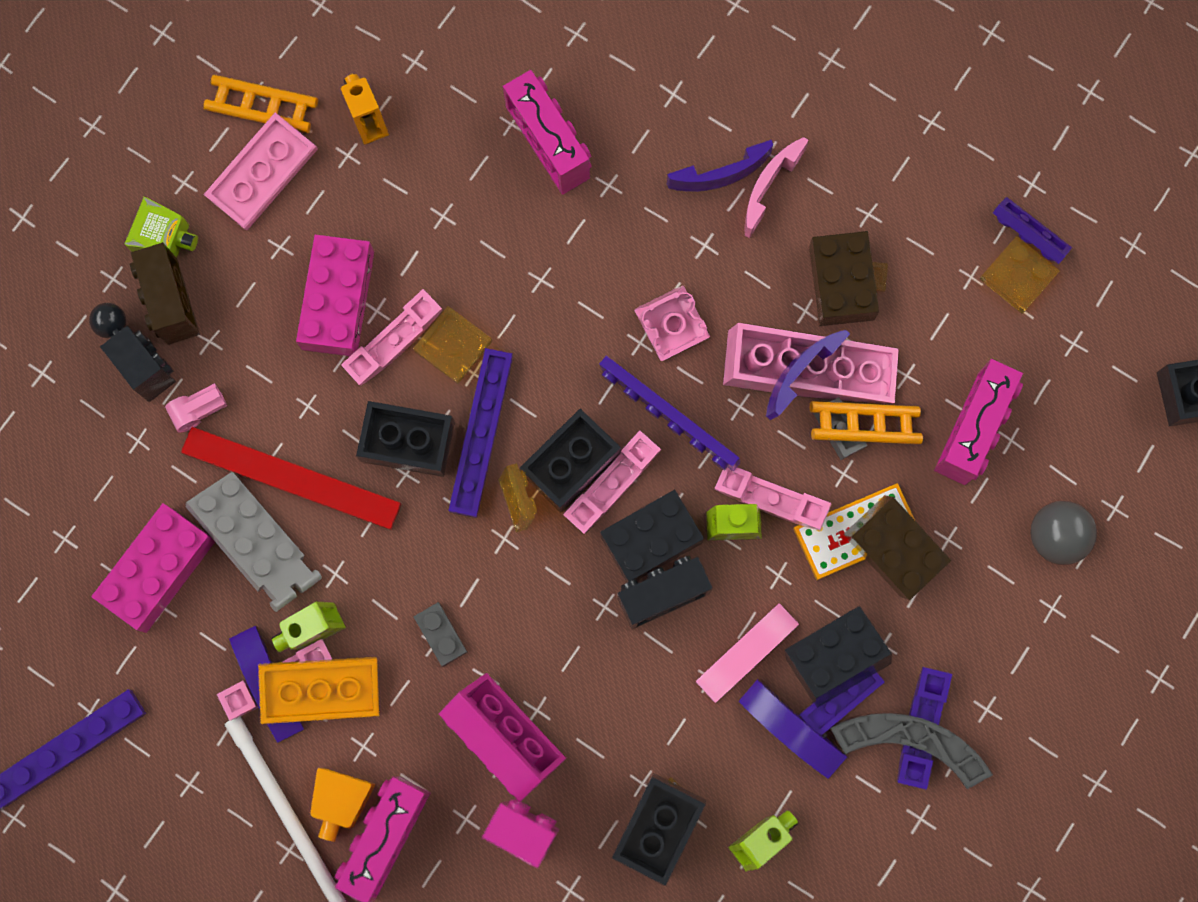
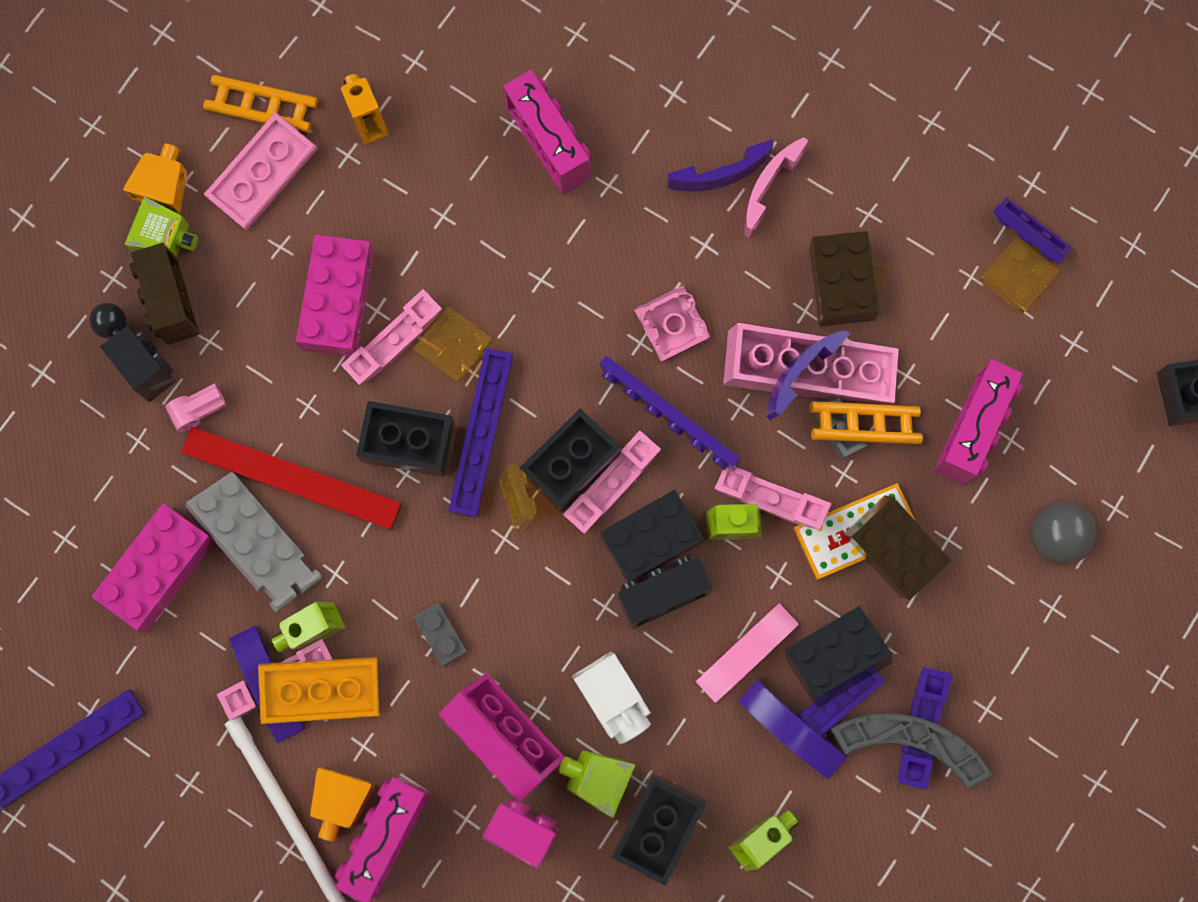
none -> light orange torso [123,144,187,214]
none -> lime torso [559,750,635,818]
none -> white piece [572,651,651,744]

